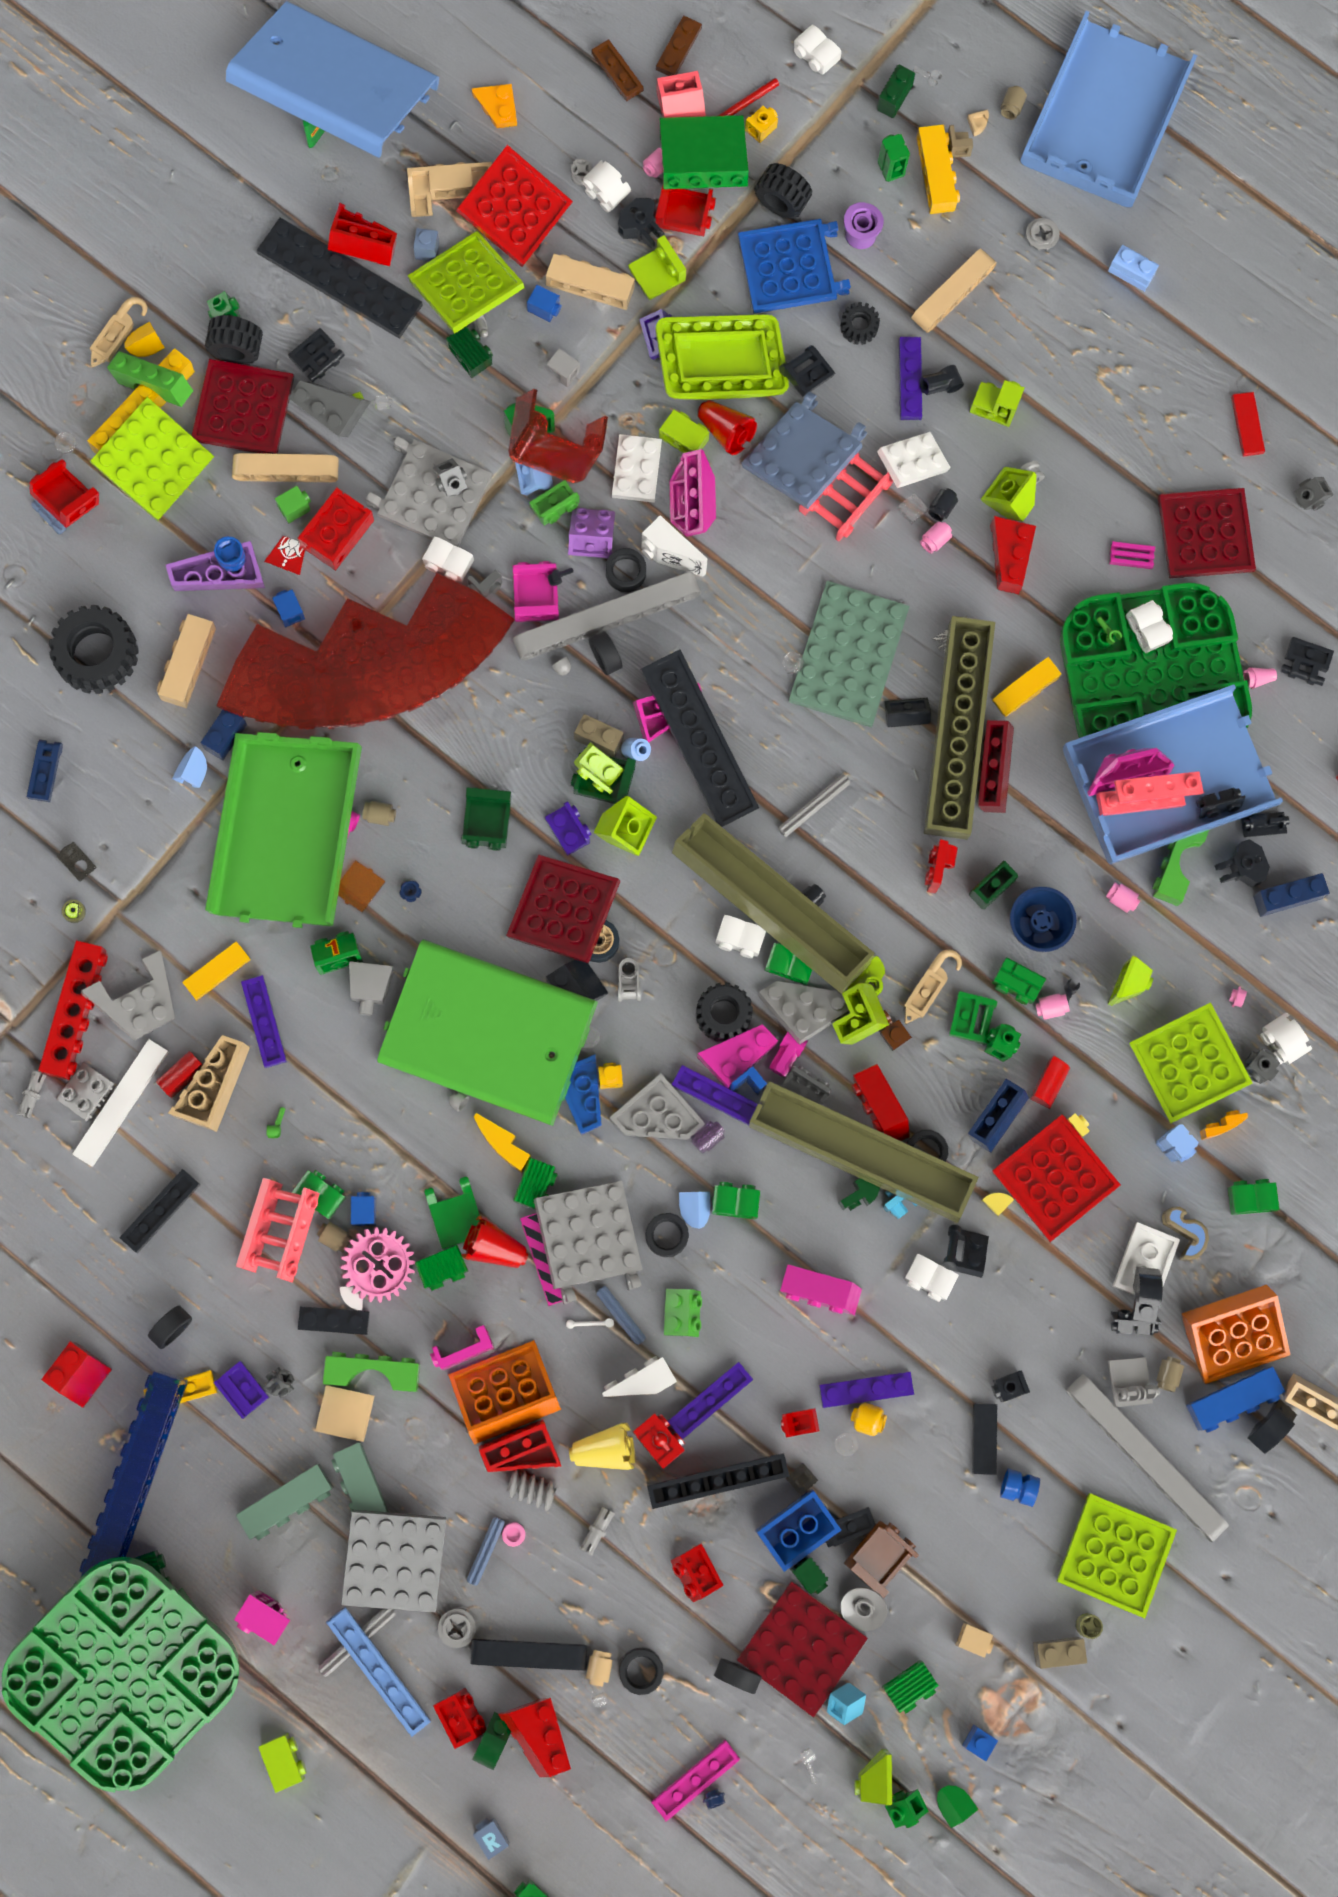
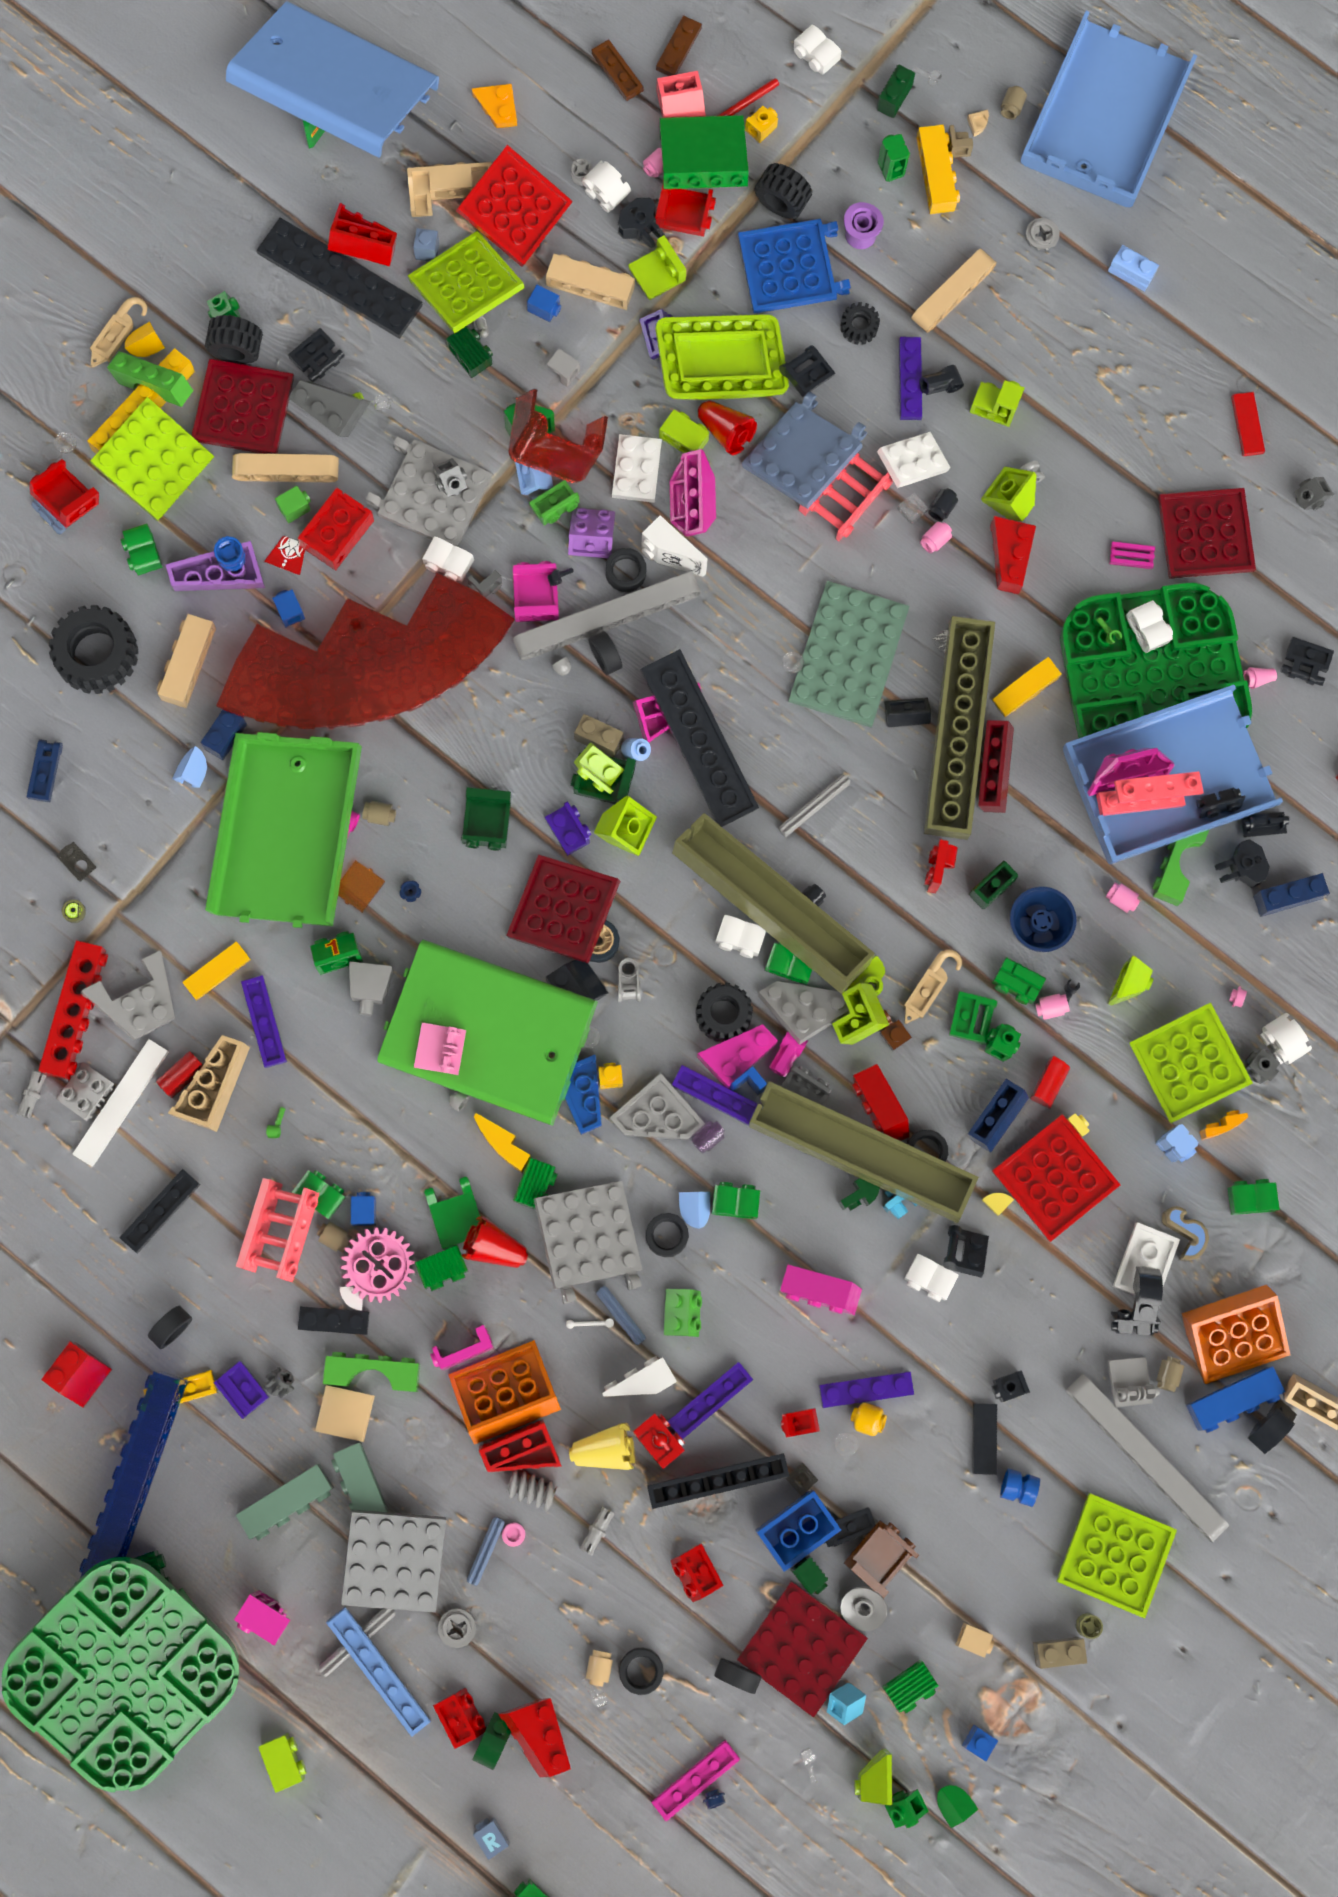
black beam [470,1639,587,1670] -> none
tile [520,1213,563,1306] -> none
none -> green brick [121,524,163,576]
none -> bright pink hinge [414,1023,466,1075]

